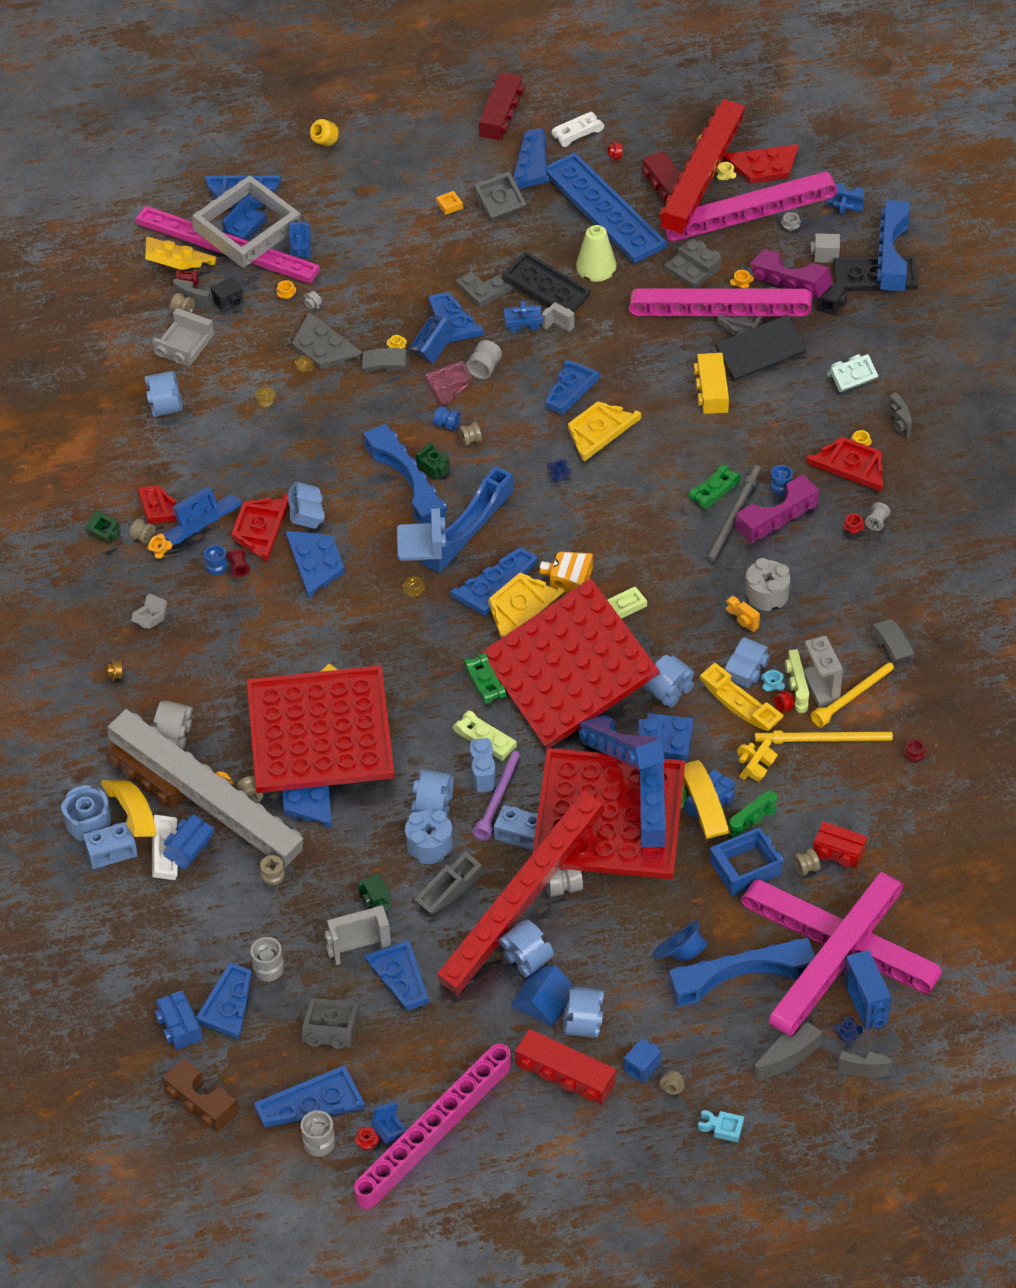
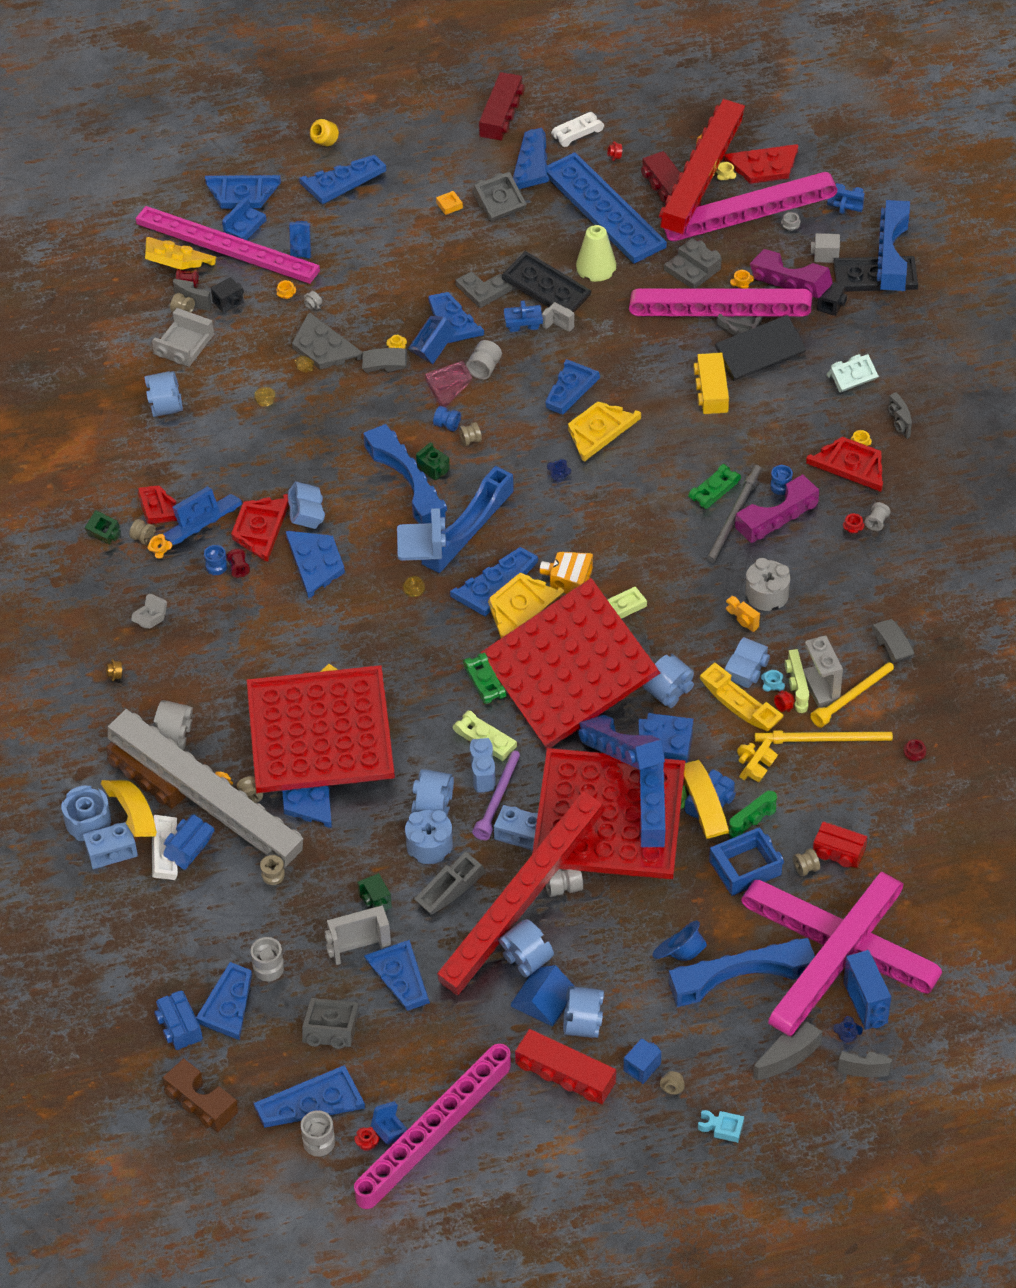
light grey window [192,176,301,268] -> none
none -> blue wing [299,155,386,205]

